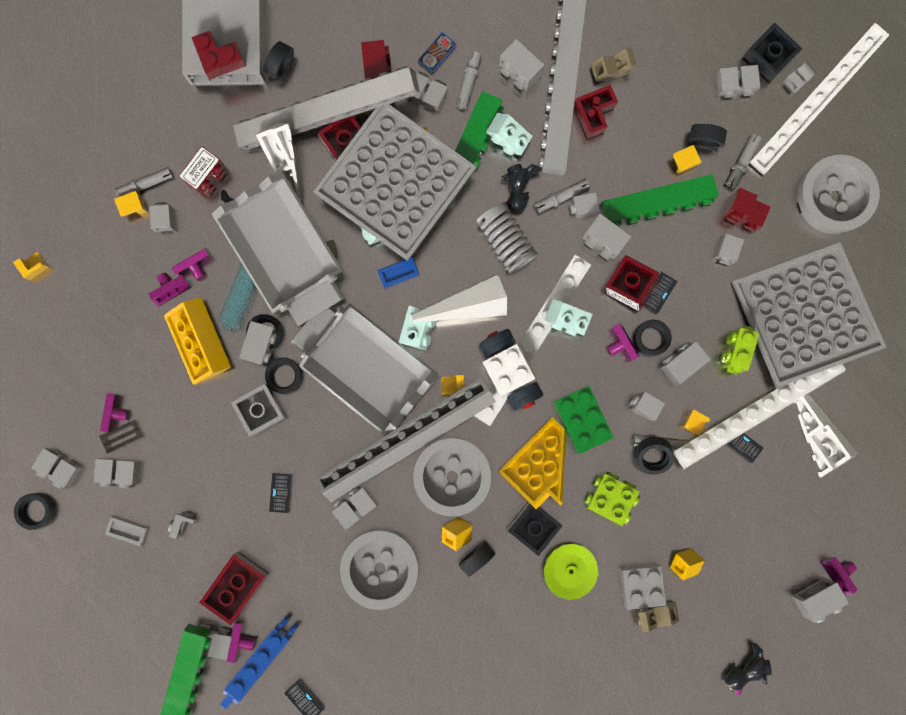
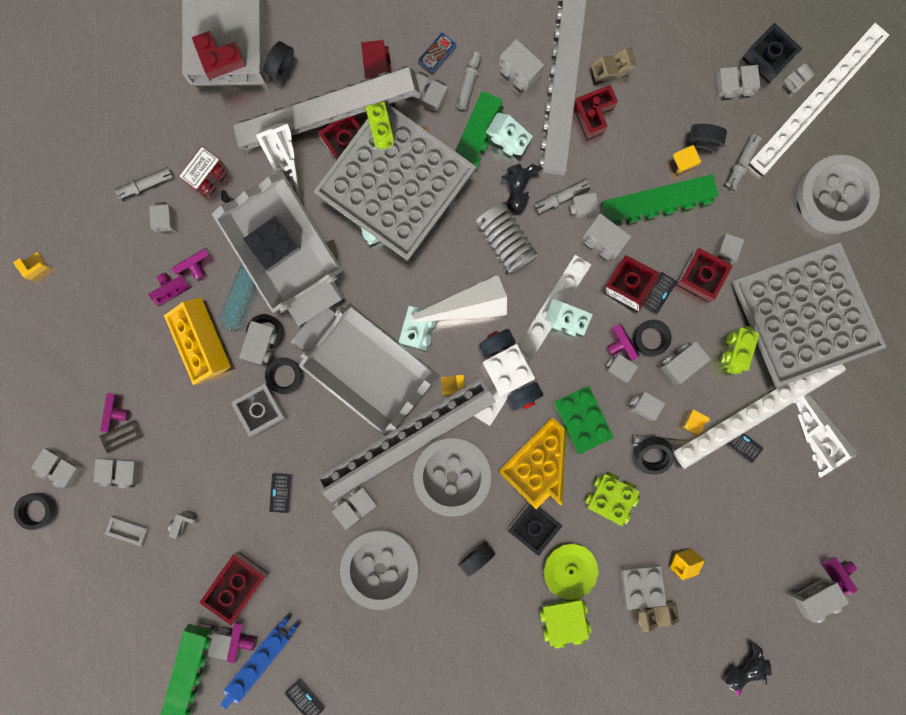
yellow panel [114,191,147,217] -> none
blue tile [377,257,420,289] -> none
yellow panel [442,517,472,551] -> none
dark red brick [723,188,771,231] -> none
none -> black brick [243,216,300,272]
none -> lime brick [366,102,394,150]
none -> lime brick [540,598,591,648]
none -> light grey brick [606,354,638,384]
none -> dark red brick [677,248,733,302]

